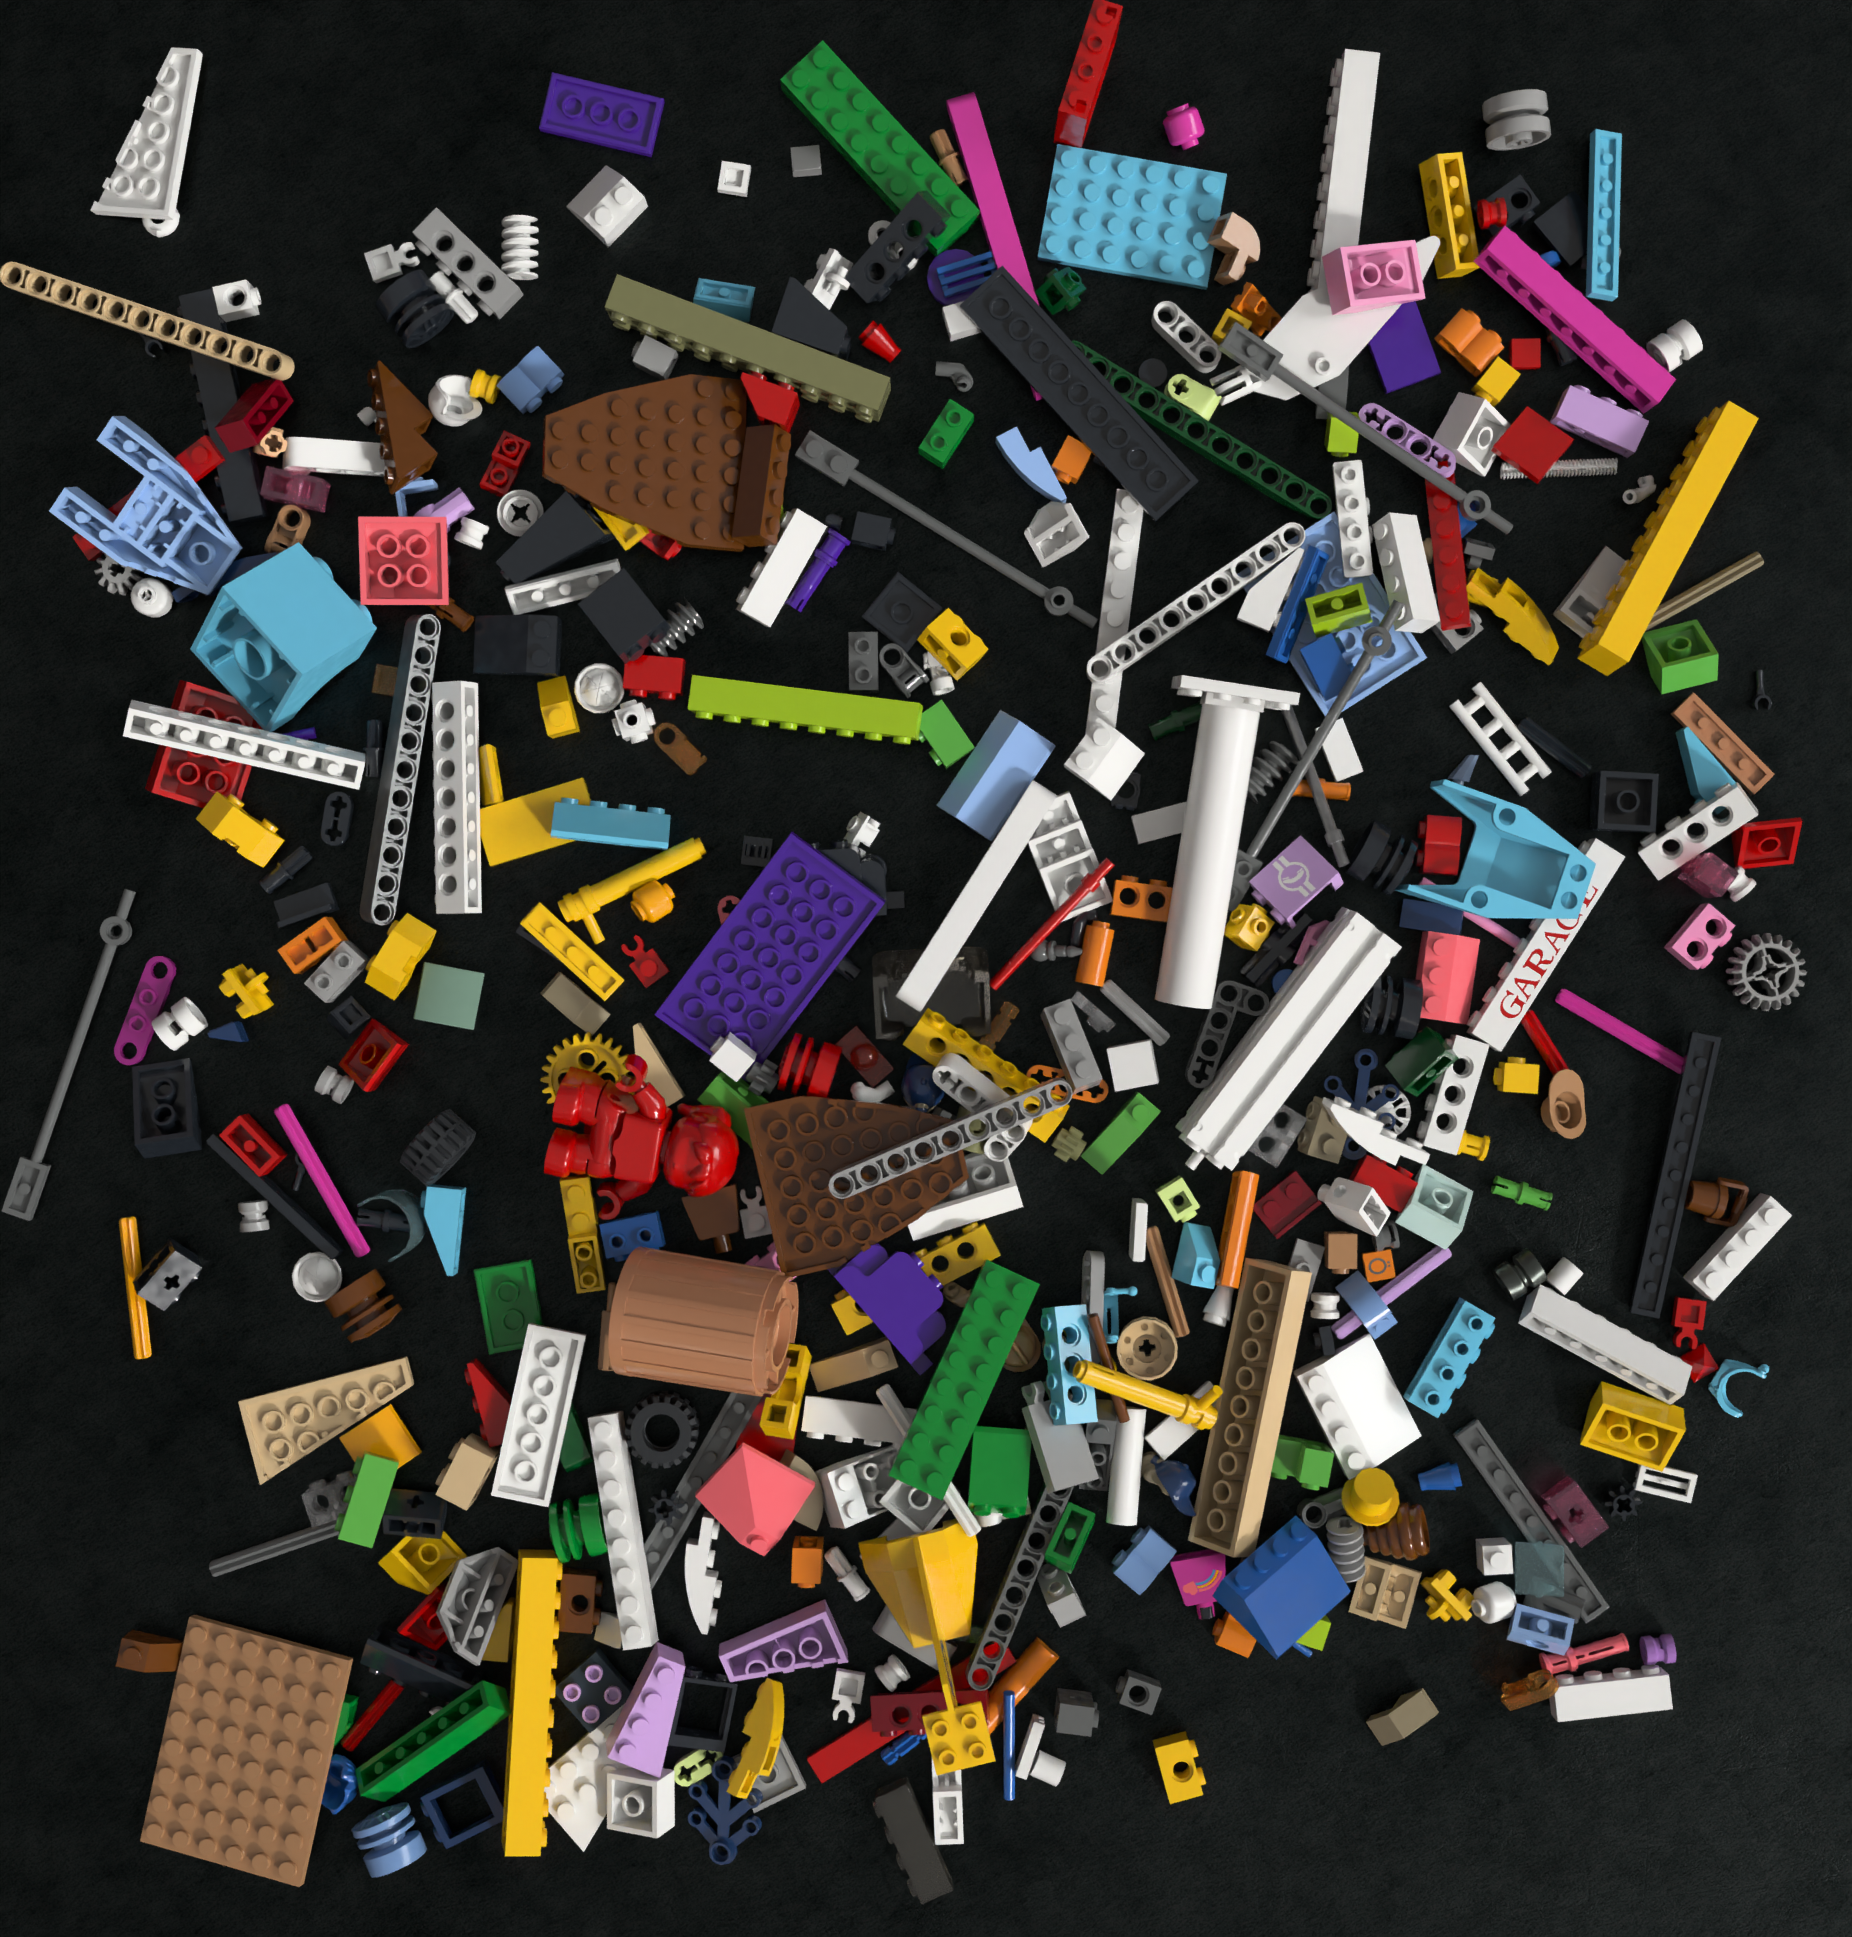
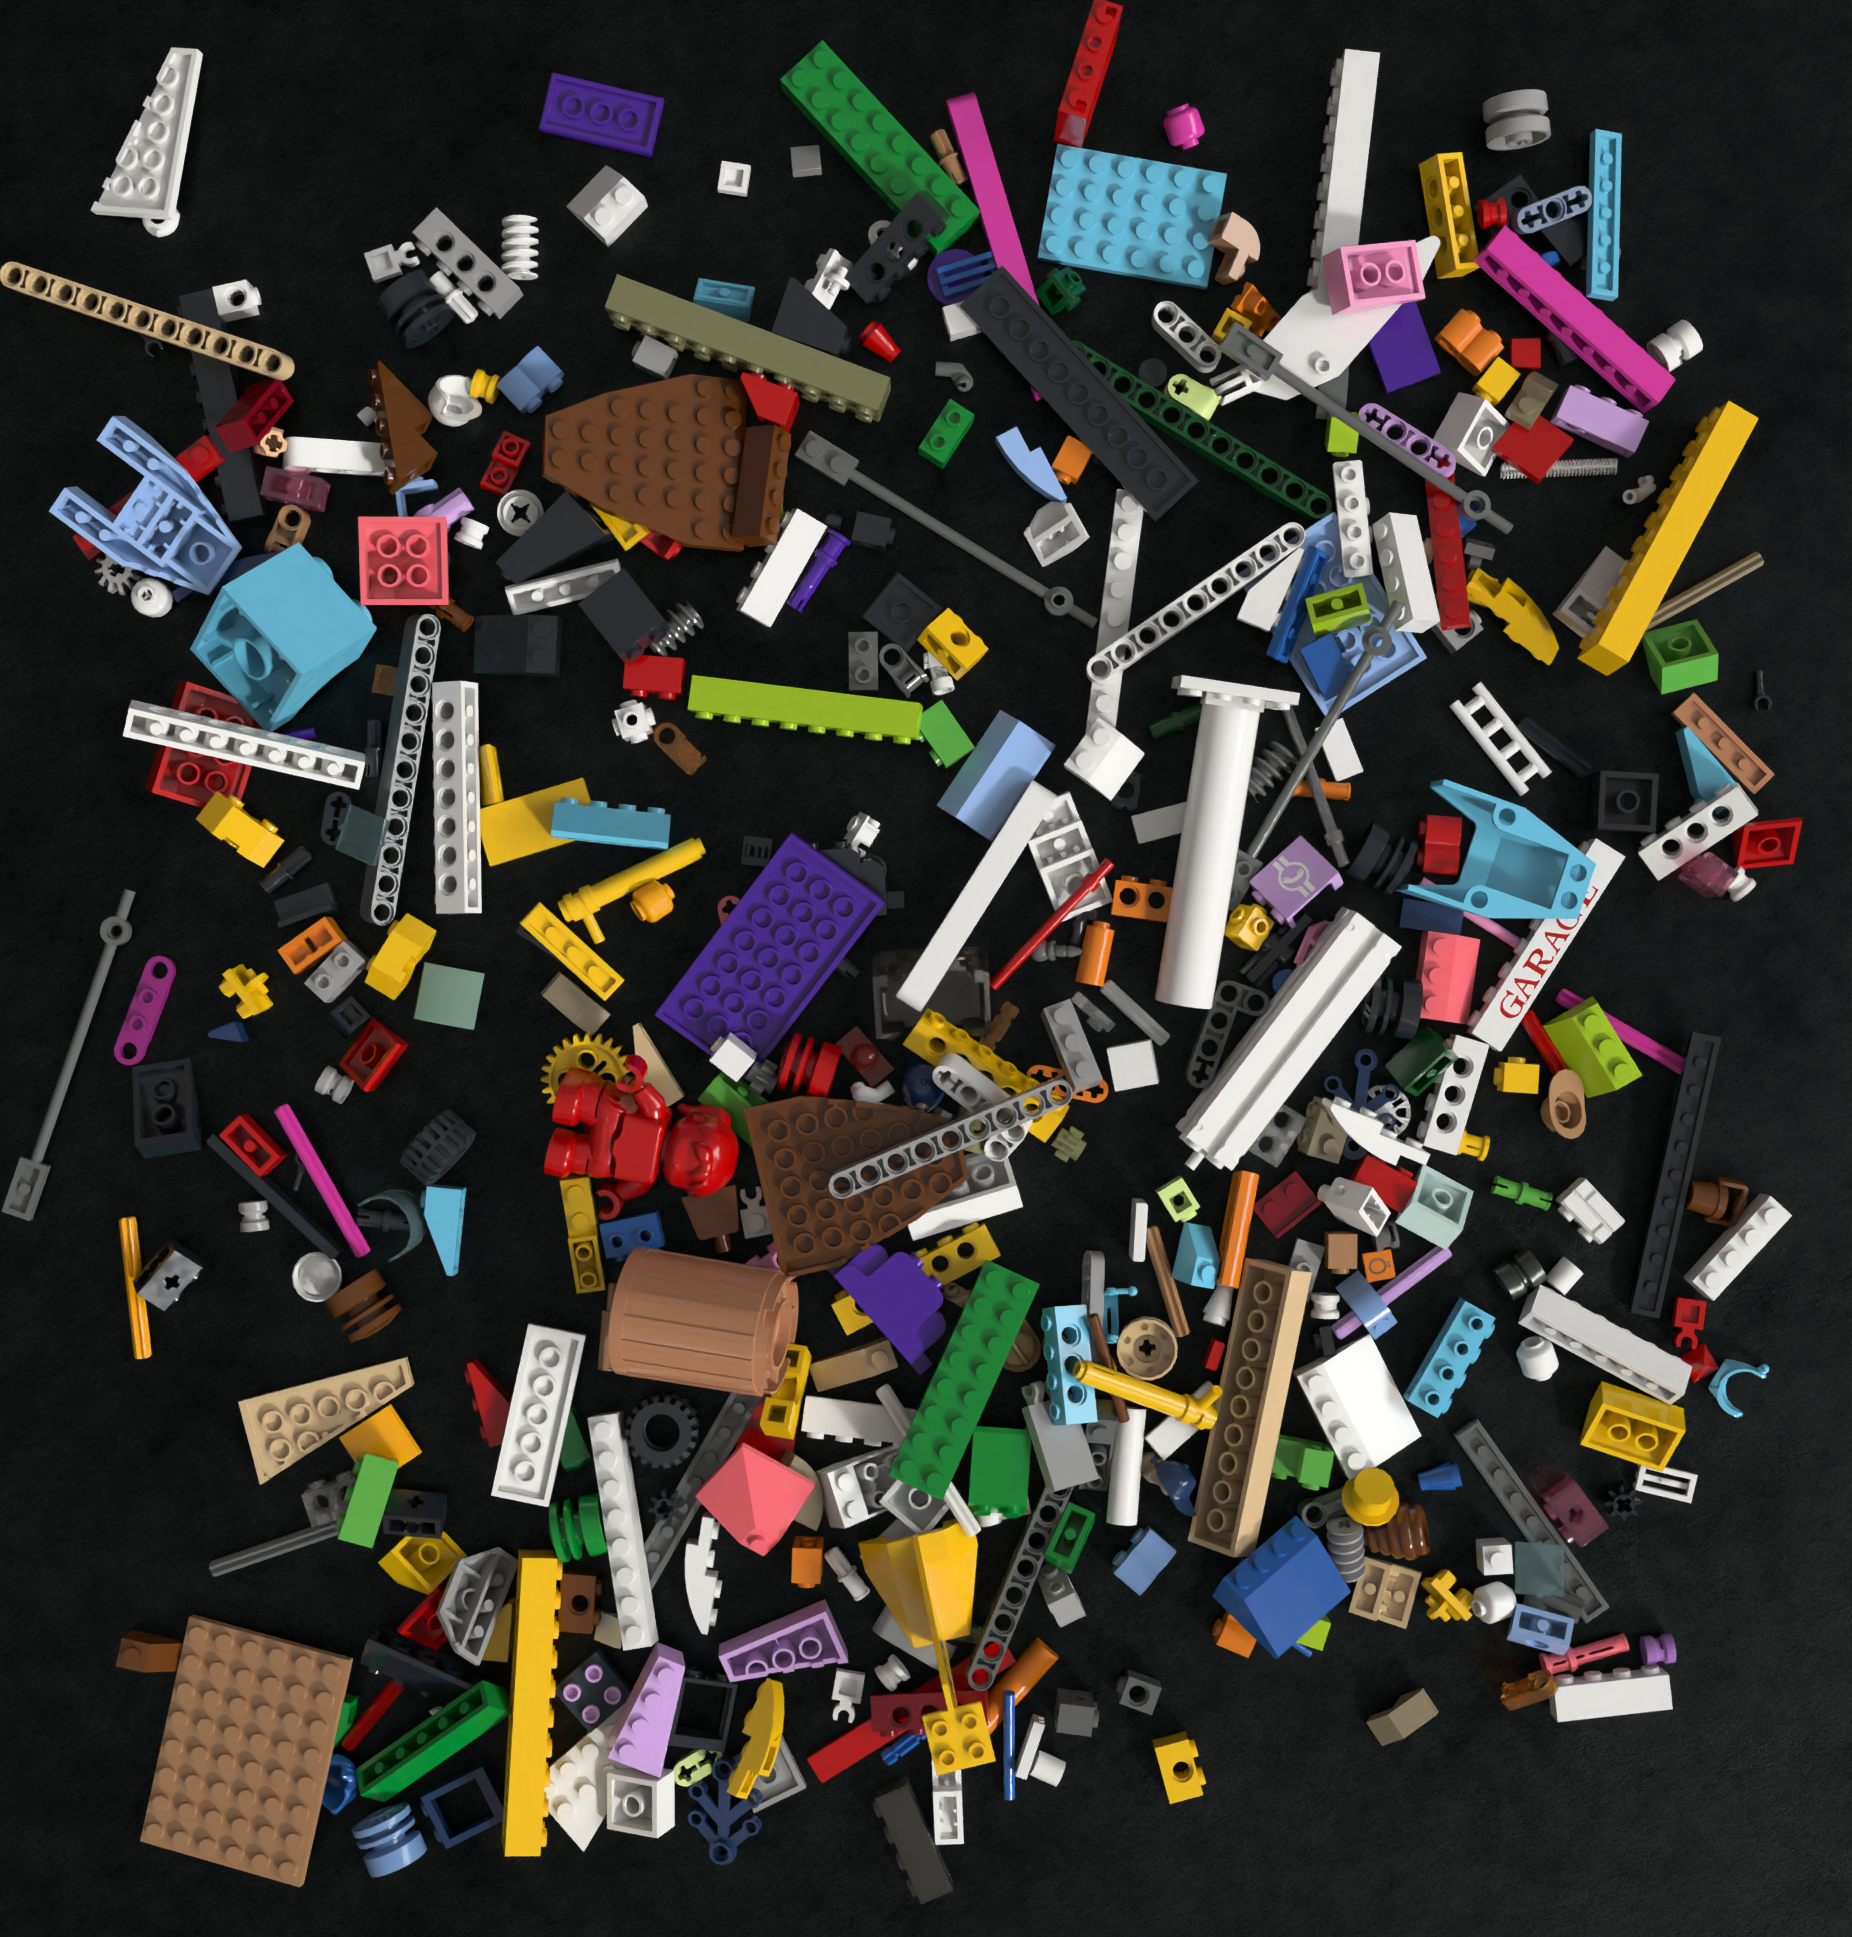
white wheel [151,997,208,1051] -> none
tan brick [435,1433,501,1511] -> none
green tile [474,1258,544,1355] -> none
yellow slope [537,676,580,739] -> none
white hat [574,663,624,713] -> none
red plate [621,935,670,988] -> none
bright green slope [1080,1091,1161,1175] -> none
dark pink torso [1169,1549,1225,1619] -> none
sand blue bar [1448,755,1479,786] -> none
bright pink brick [1664,903,1735,970] -> none
light grey gear [1726,933,1807,1011] -> none
none -> clear light blue piece [335,805,391,866]
none -> red tile [1202,1337,1225,1371]
none -> dark tan slope [1505,371,1559,430]
none -> sand blue beam [1511,186,1592,234]
none -> white head [1516,1336,1559,1381]
none -> lime slope [1542,996,1642,1098]
none -> white brick [1555,1177,1625,1244]

